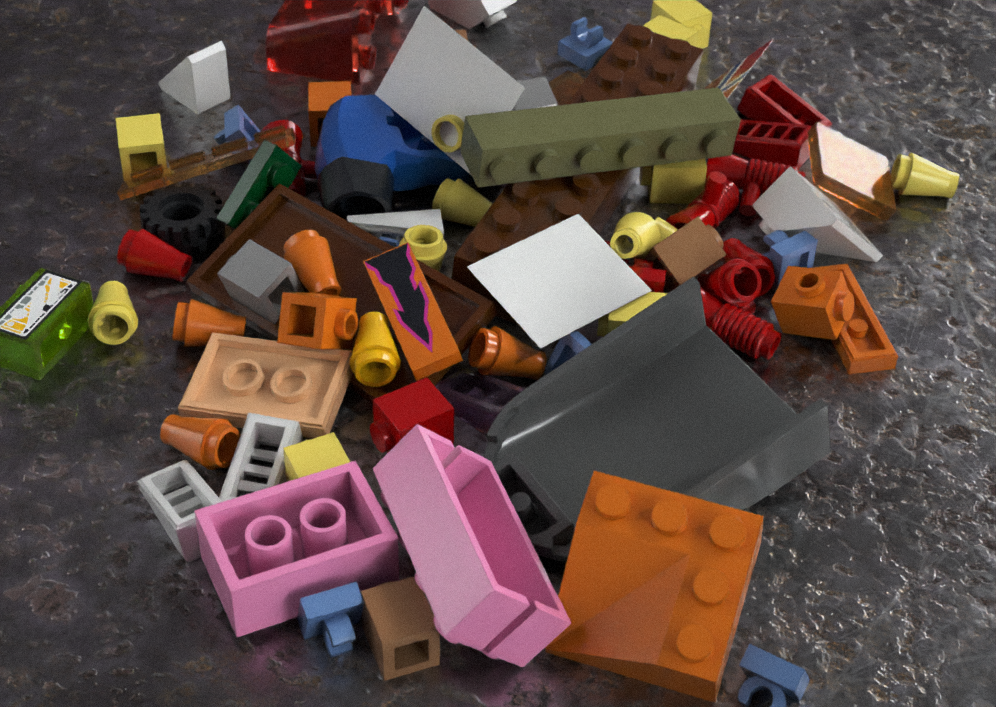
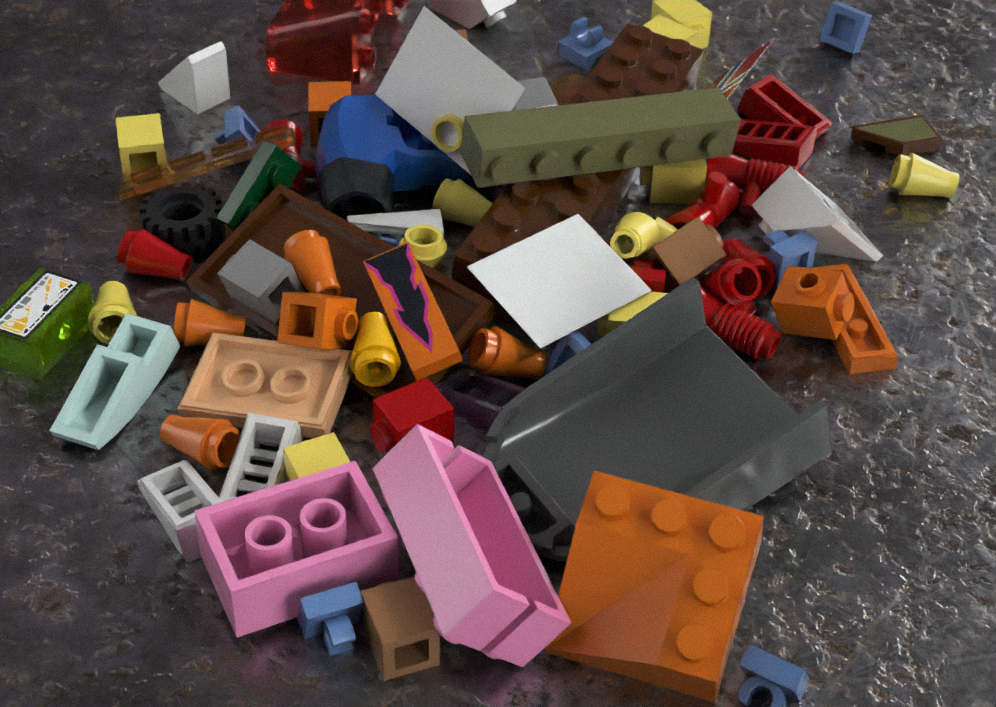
clear orange tile [807,121,896,221] -> none
none -> light aqua slope [50,313,180,450]
none -> medium blue tile [819,2,872,54]
none -> tile [851,115,943,156]

